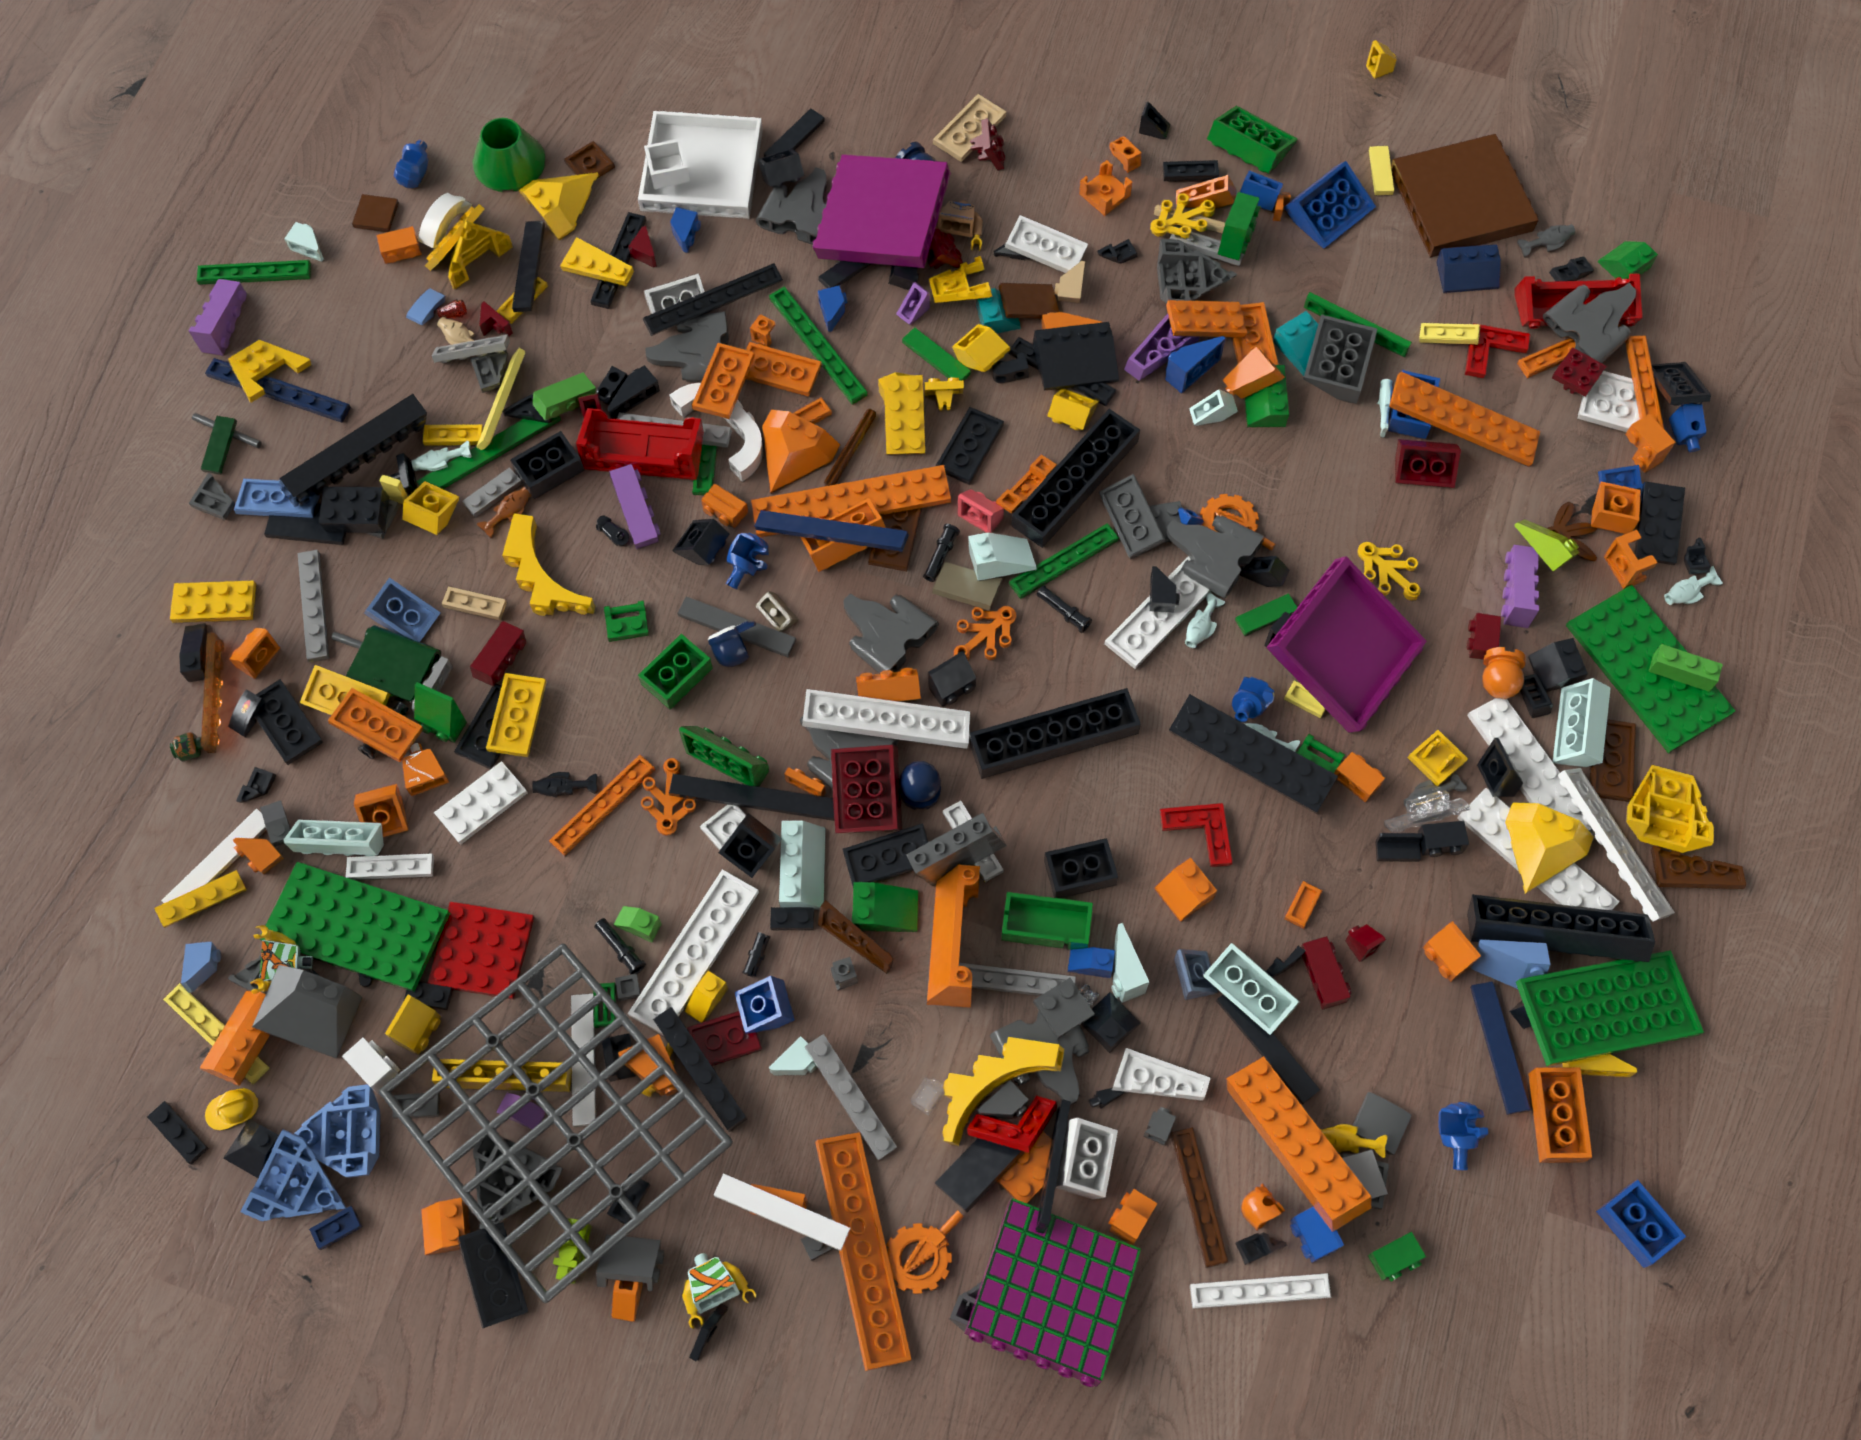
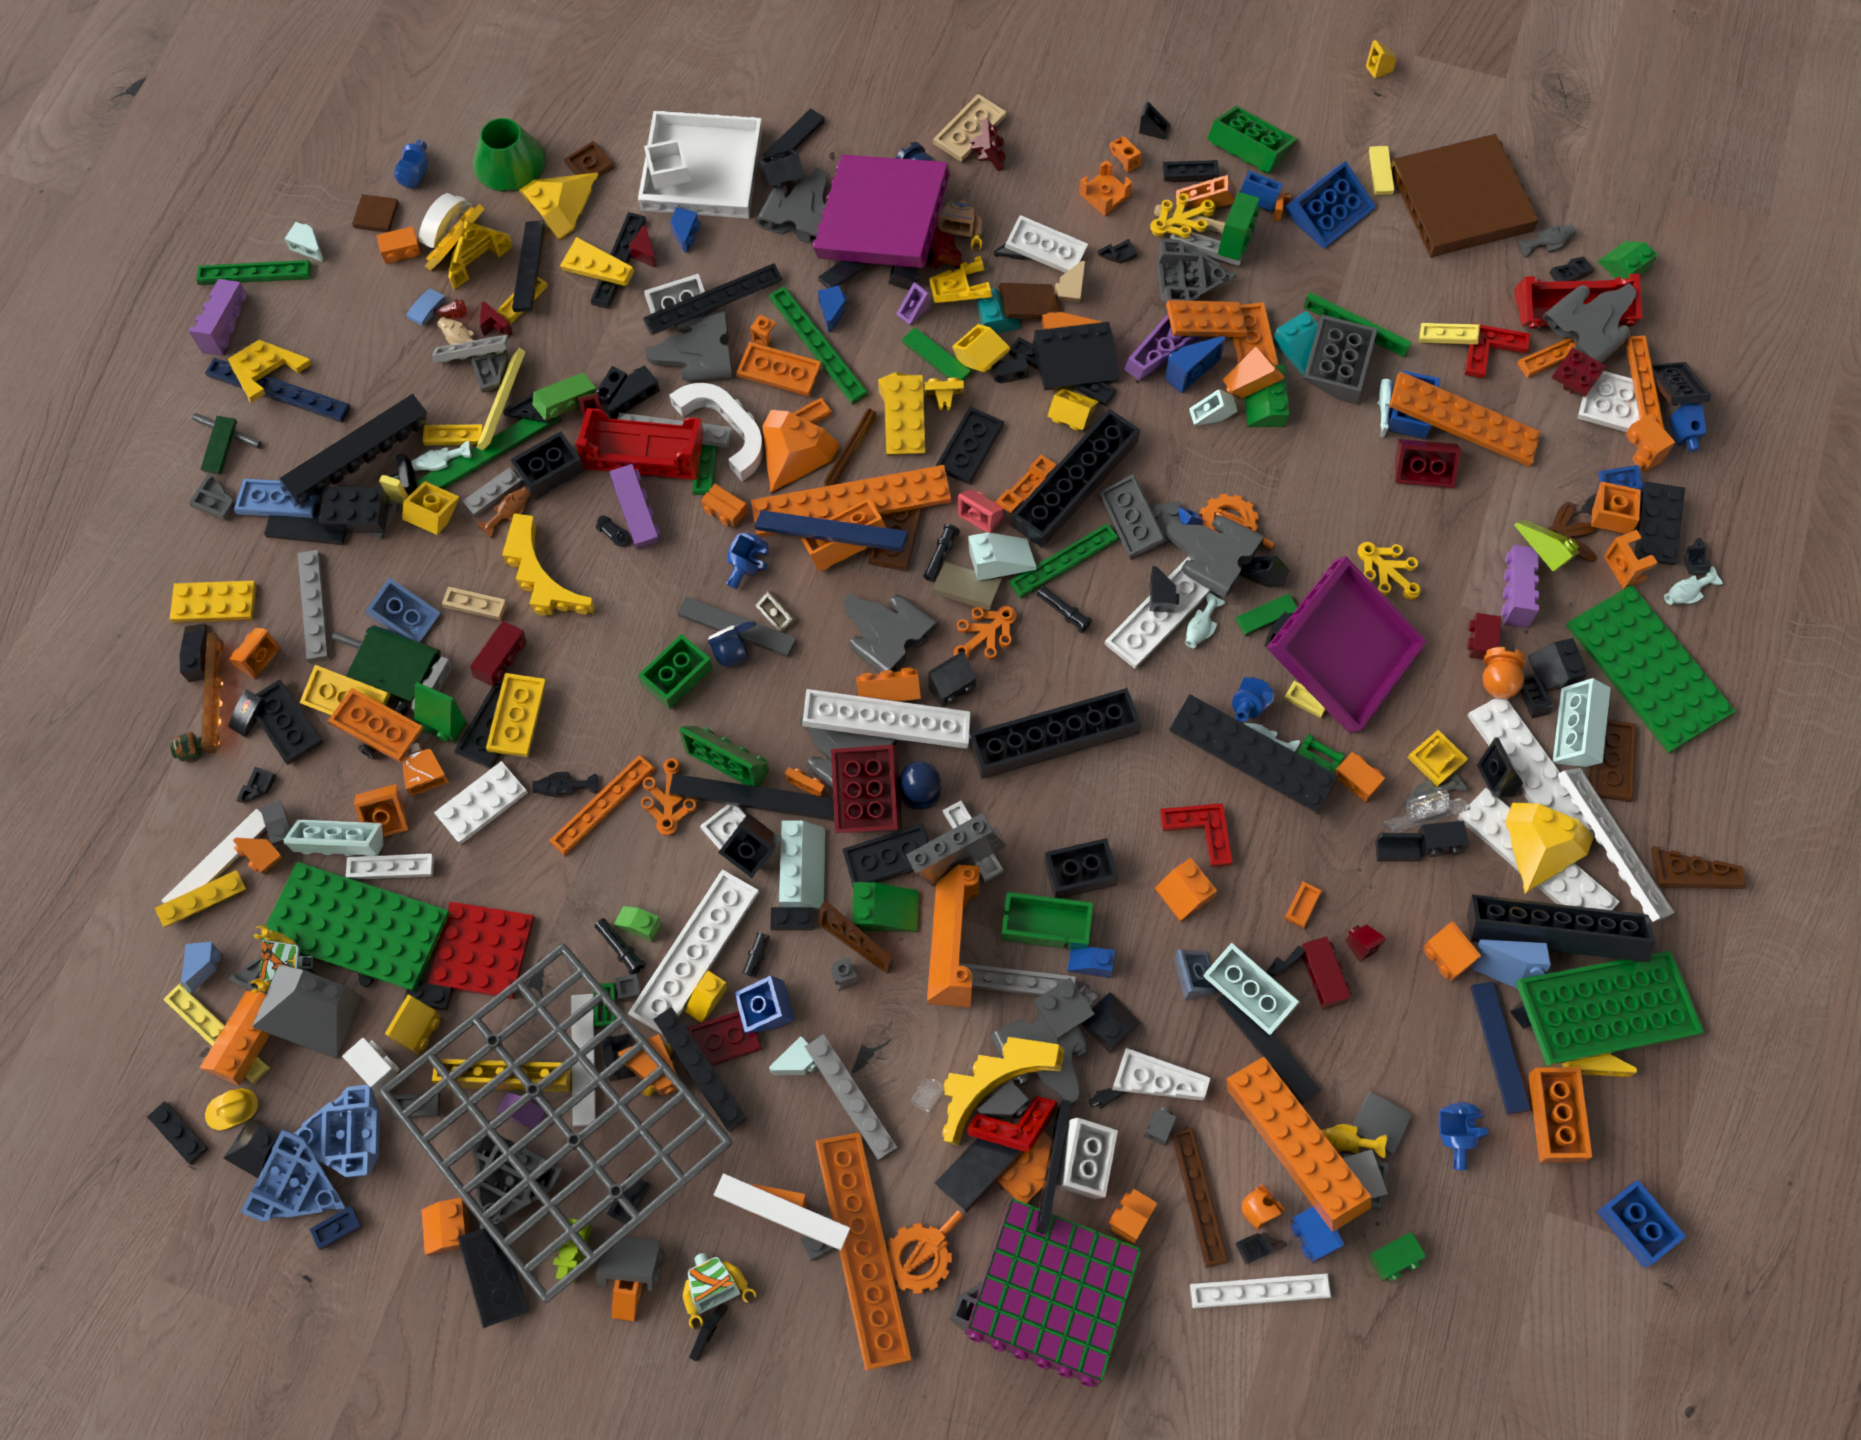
green plate [604,600,649,642] -> none
black slope [672,519,730,565] -> none
orange plate [692,343,755,419] -> none
light aqua slope [1111,923,1149,1003] -> none
dark blue slope [1436,244,1501,293] -> none
yellow wedge [1626,765,1714,853] -> none
bright green brick [1649,644,1723,692] -> none

